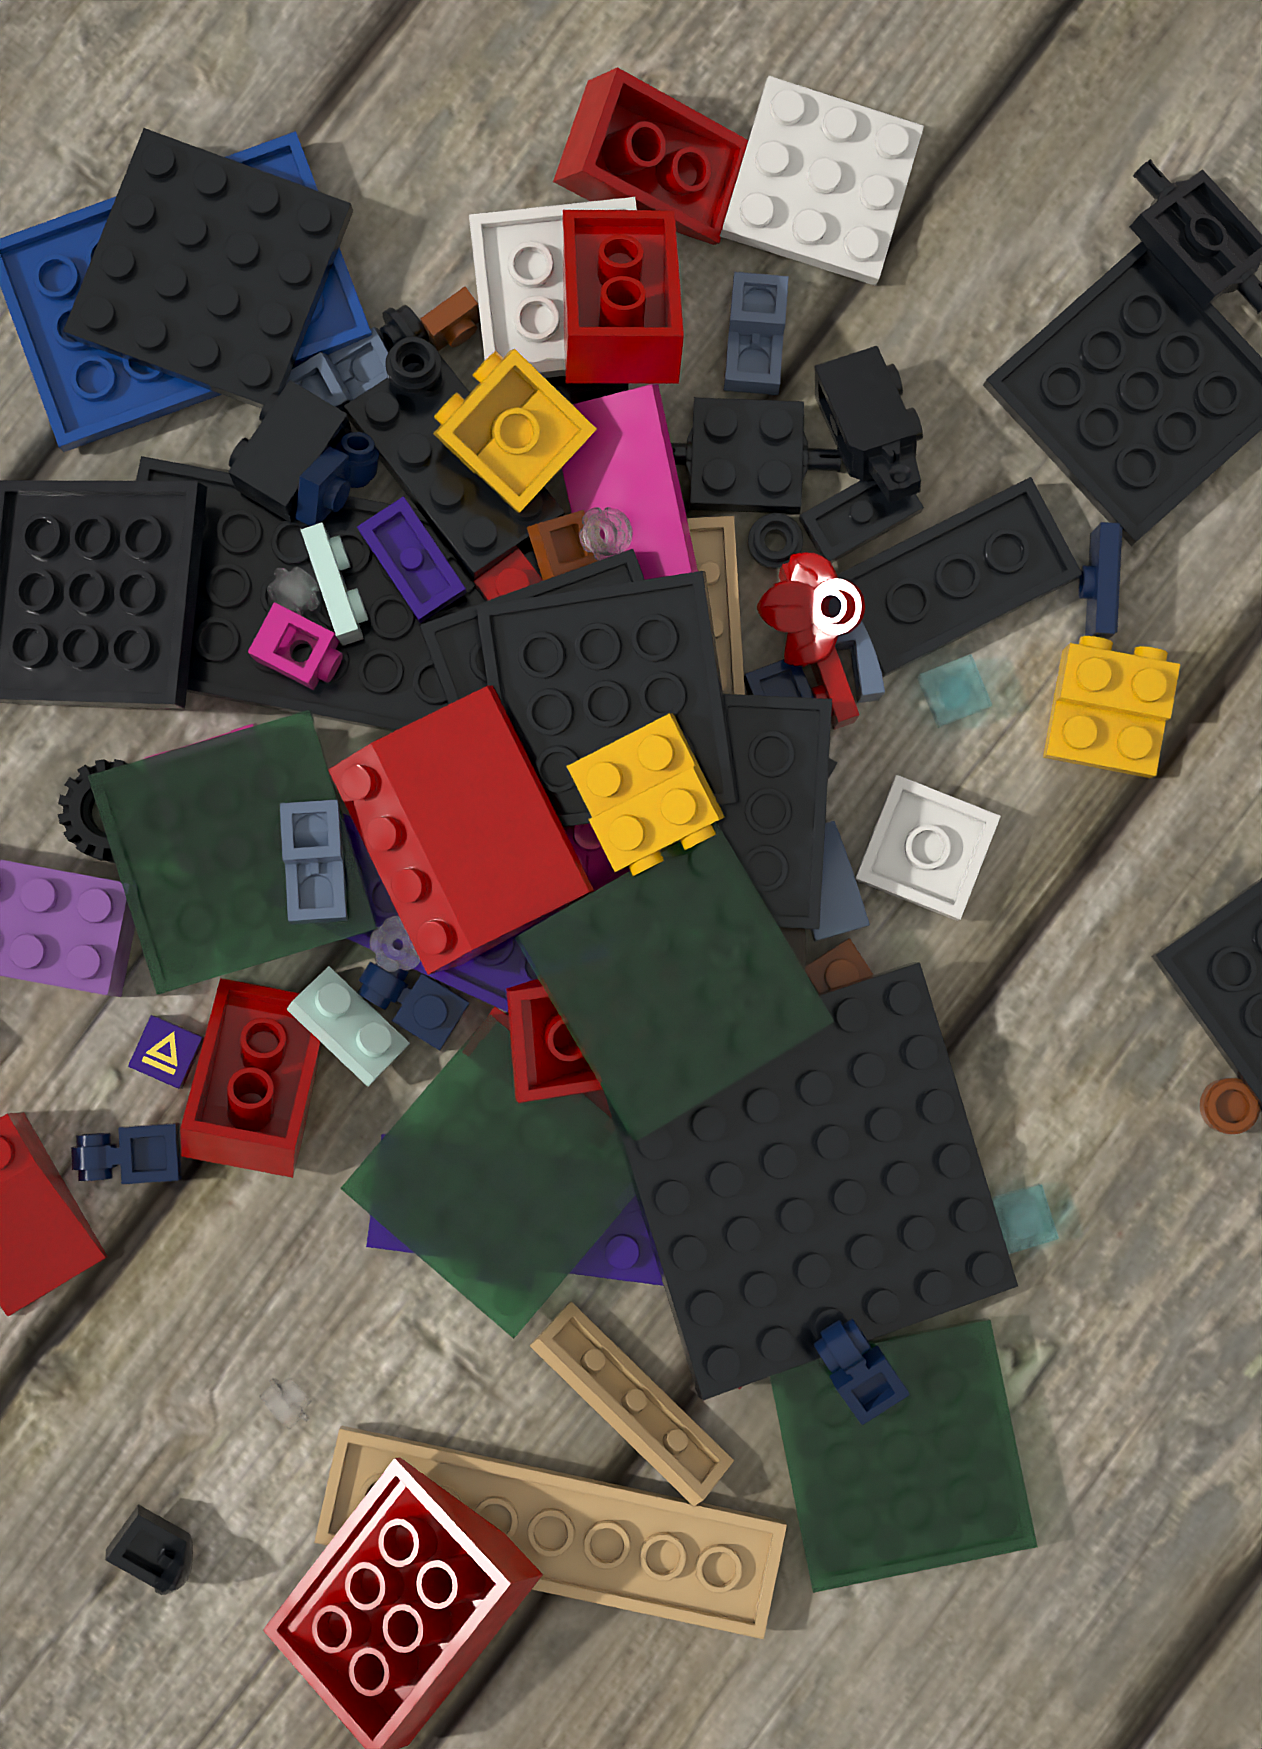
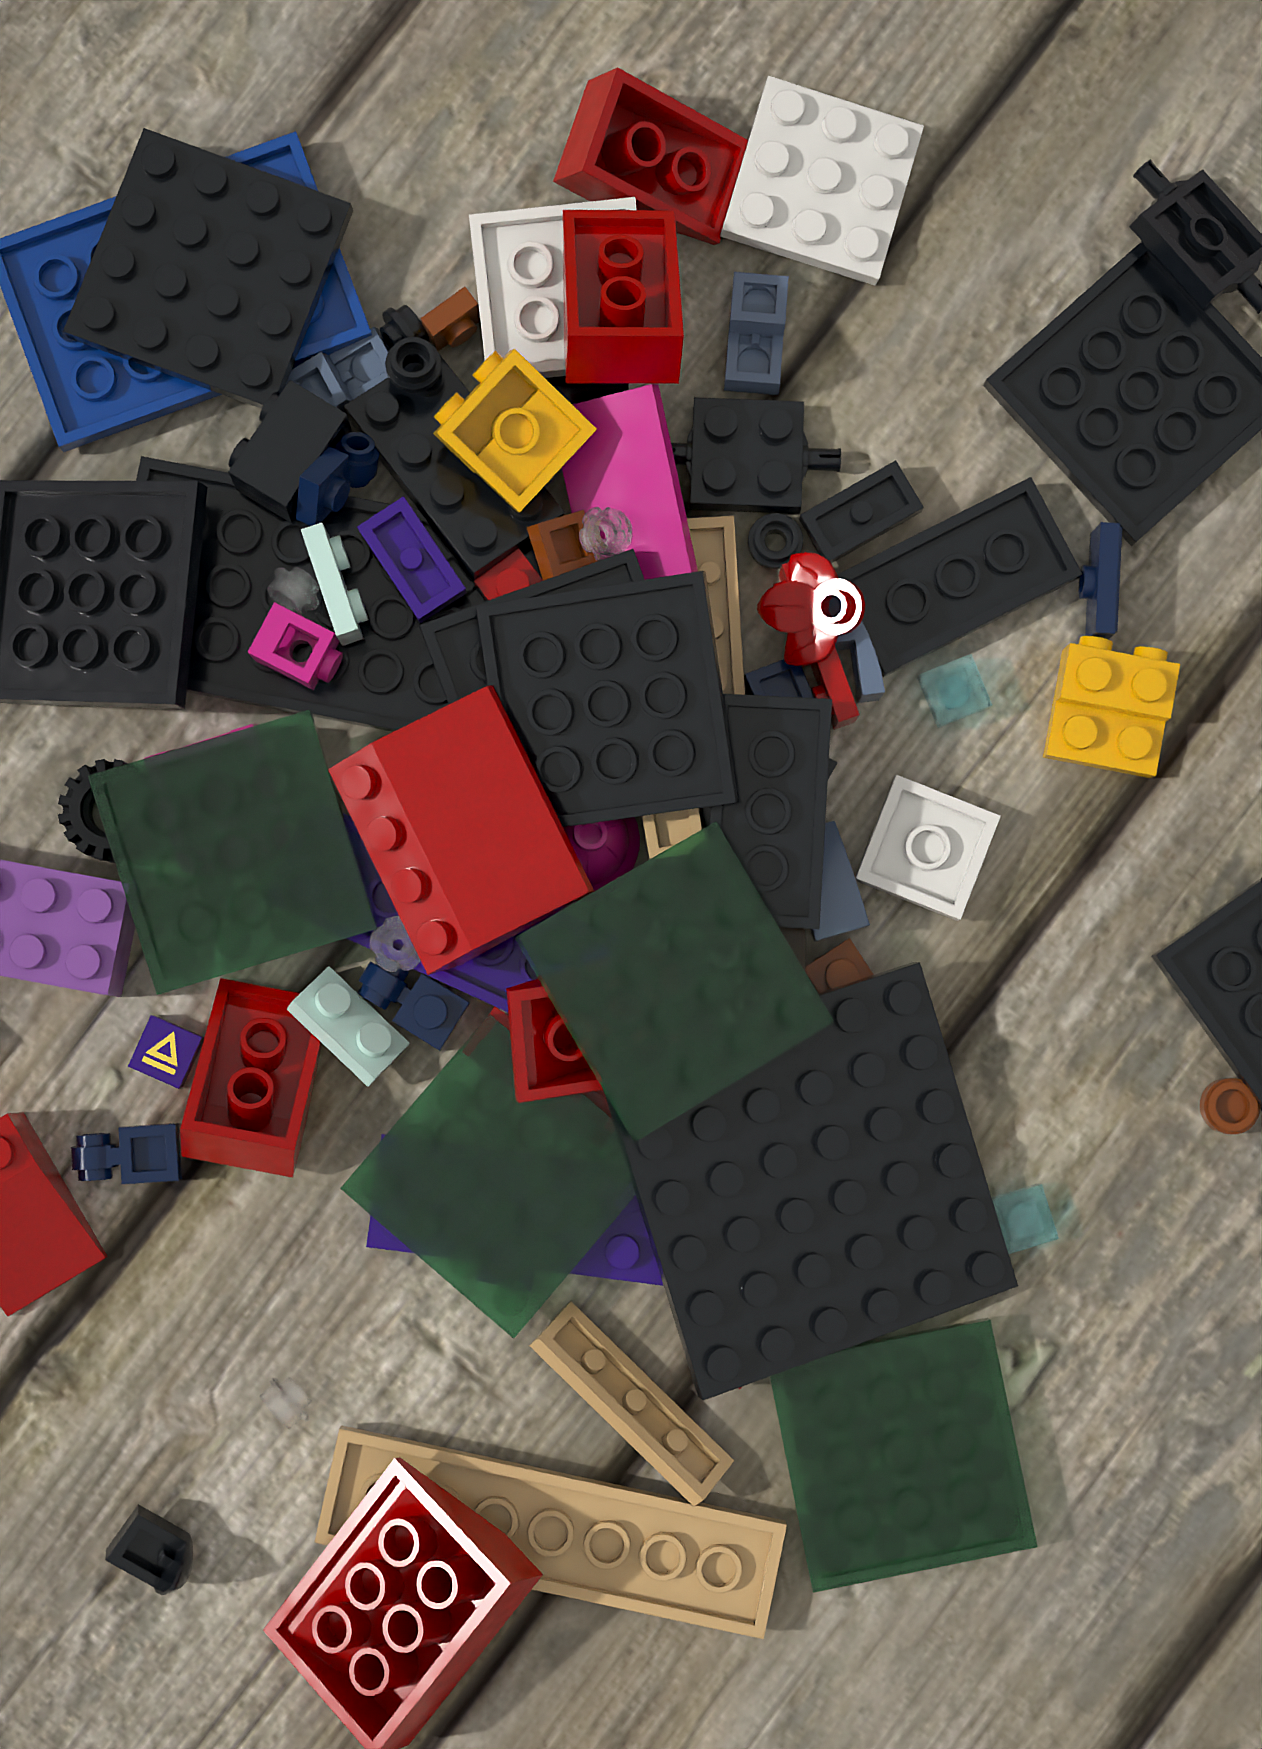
sand blue slope [280,800,348,925] -> none
yellow plate [567,713,725,876] -> none
dark blue plate [813,1318,911,1425] -> none
black hinge [814,346,923,502] -> none

